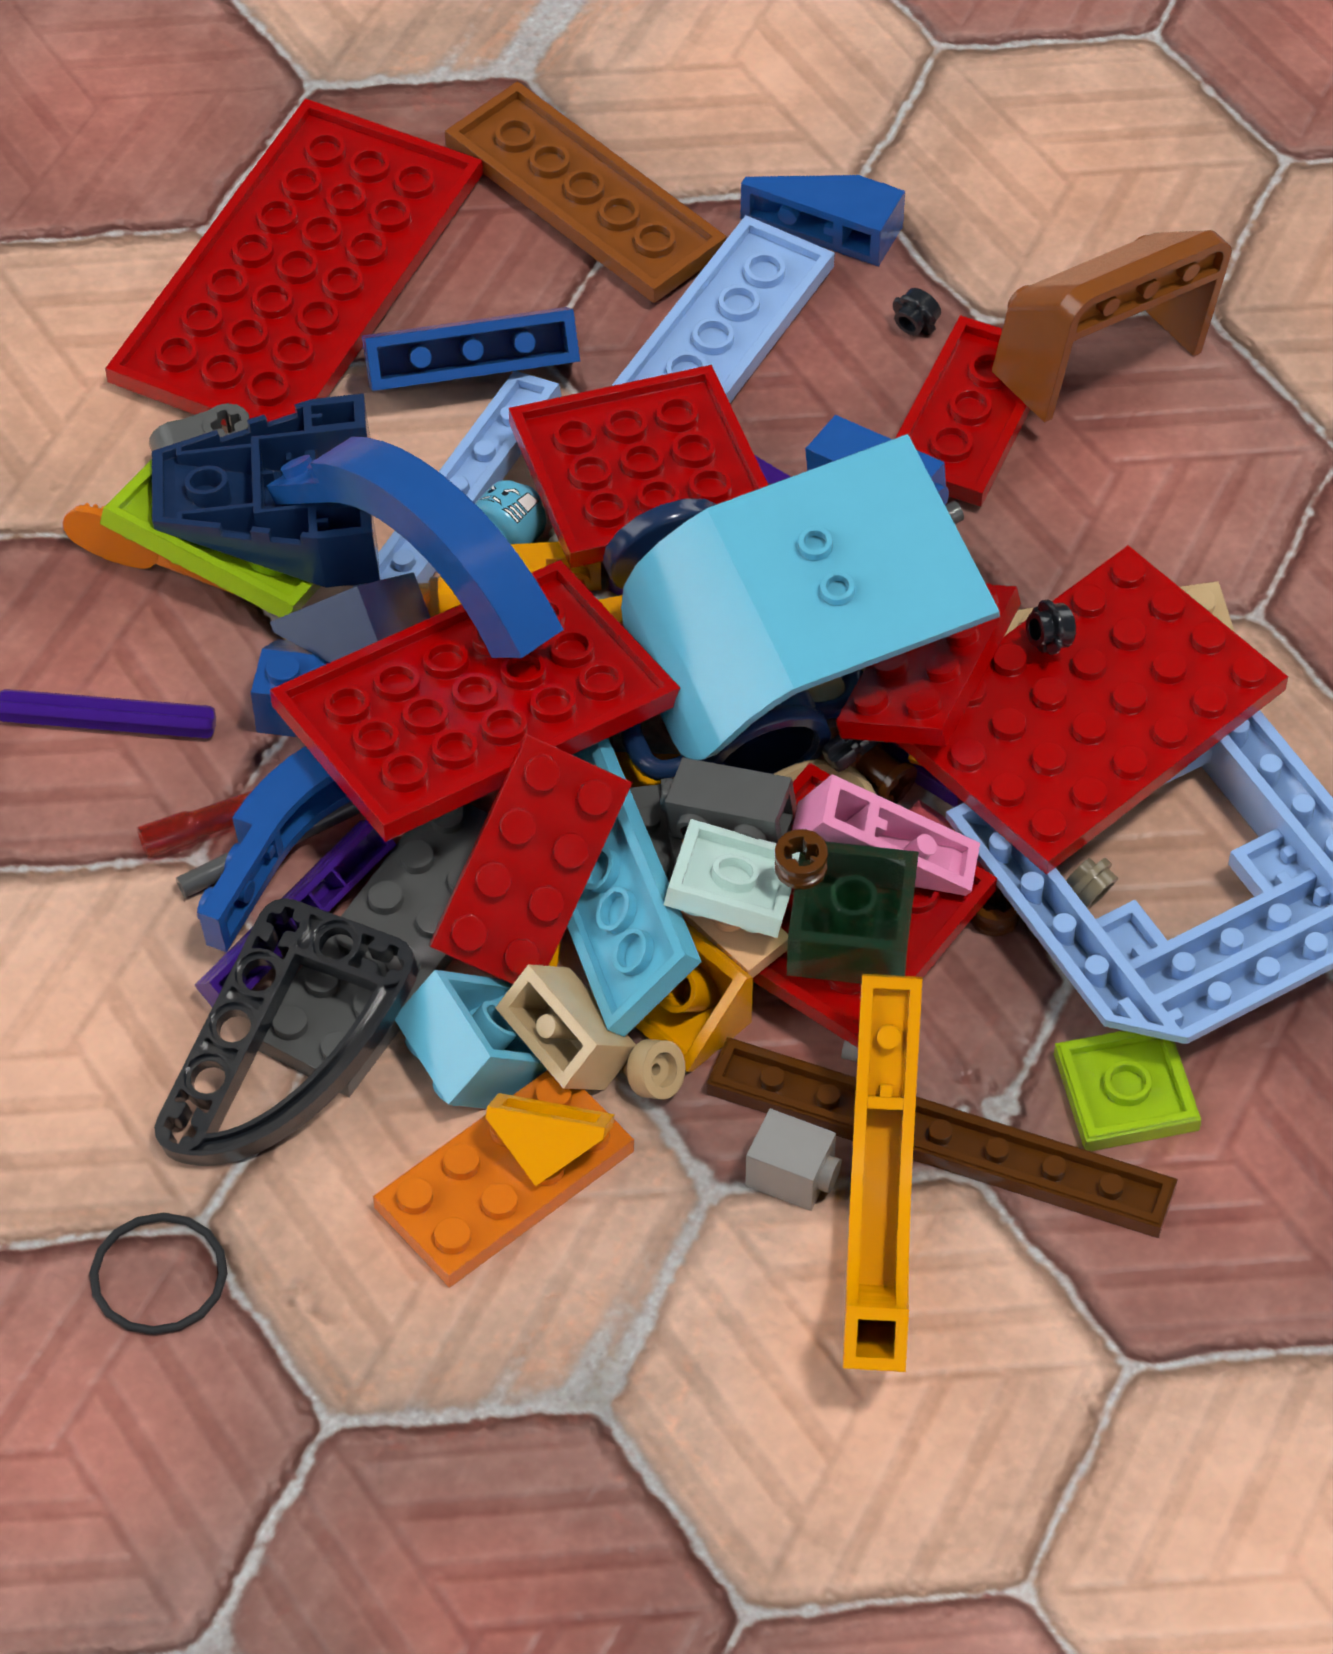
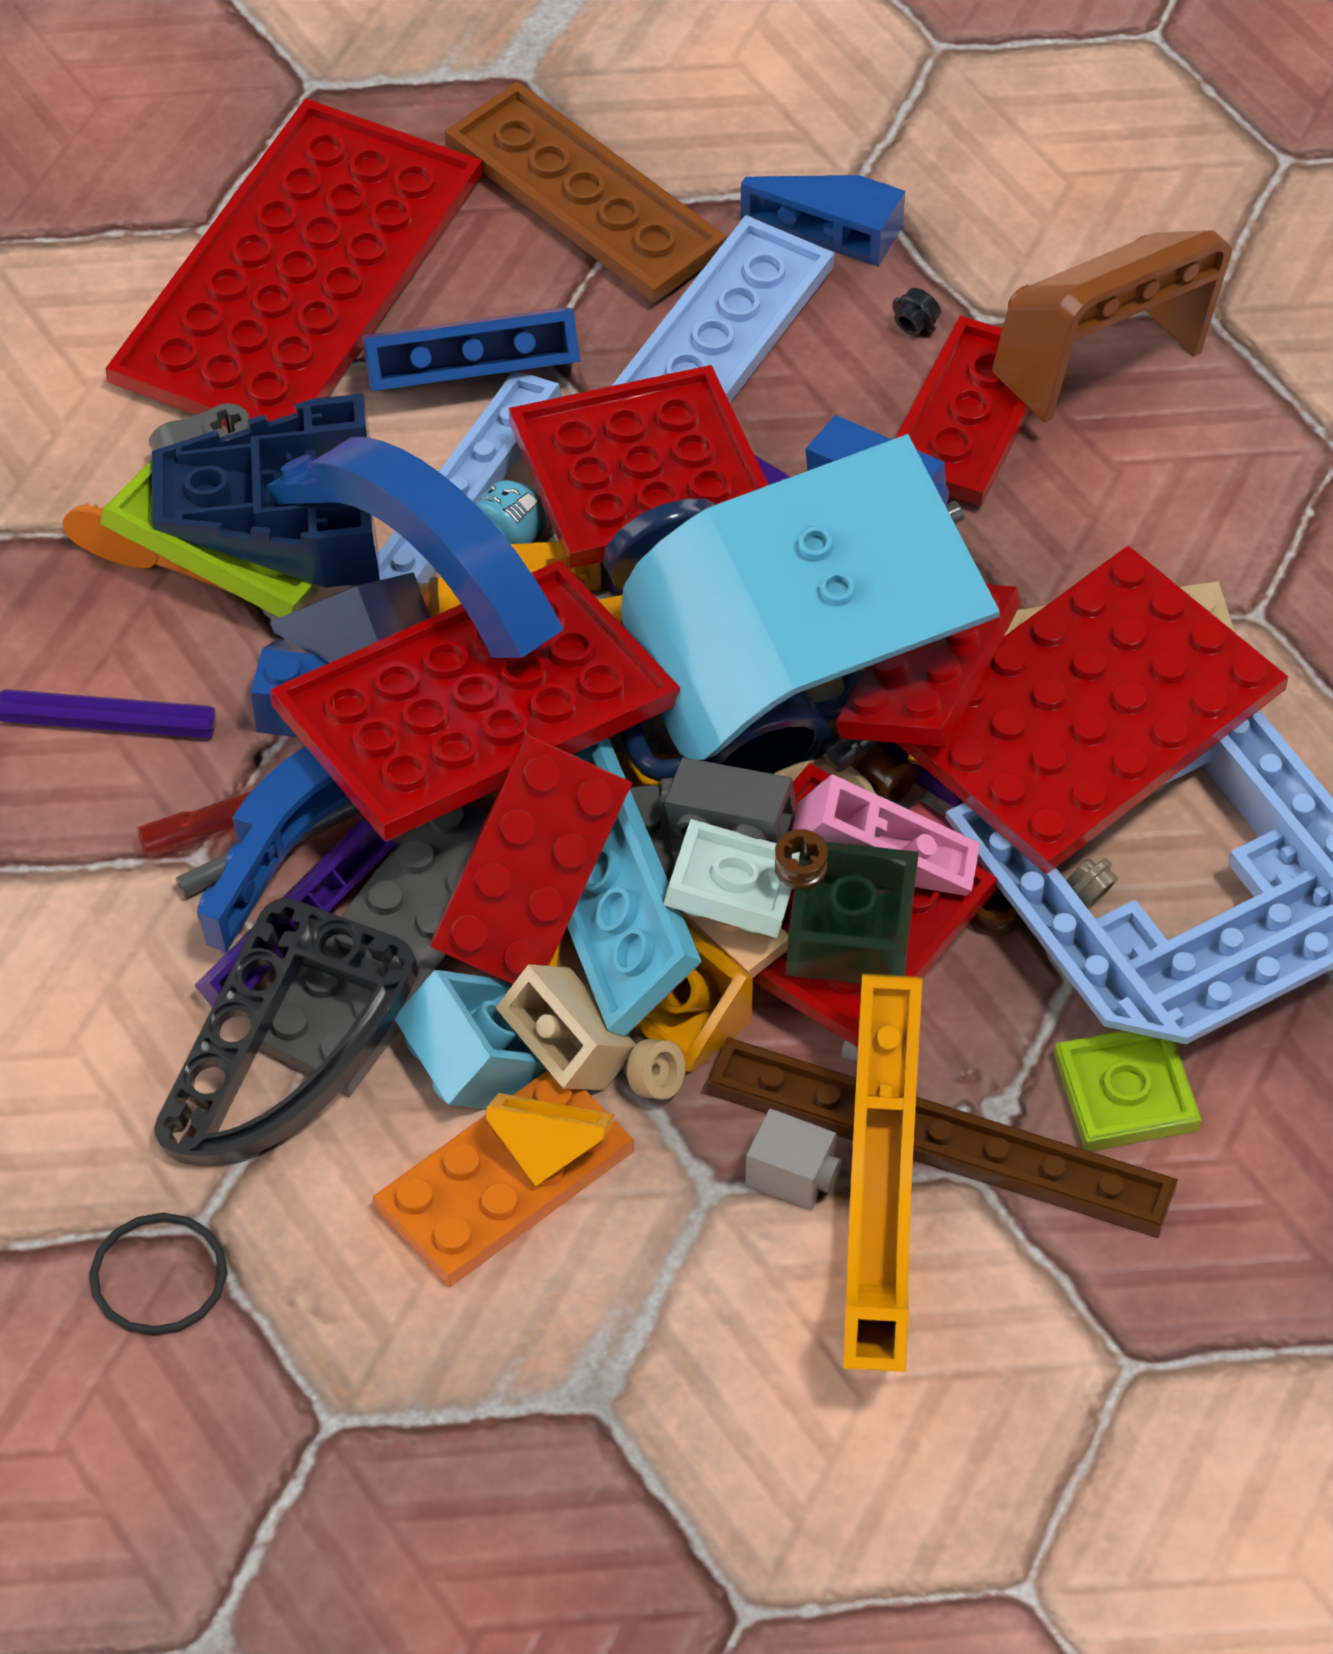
black plate [1026,599,1076,655] -> none

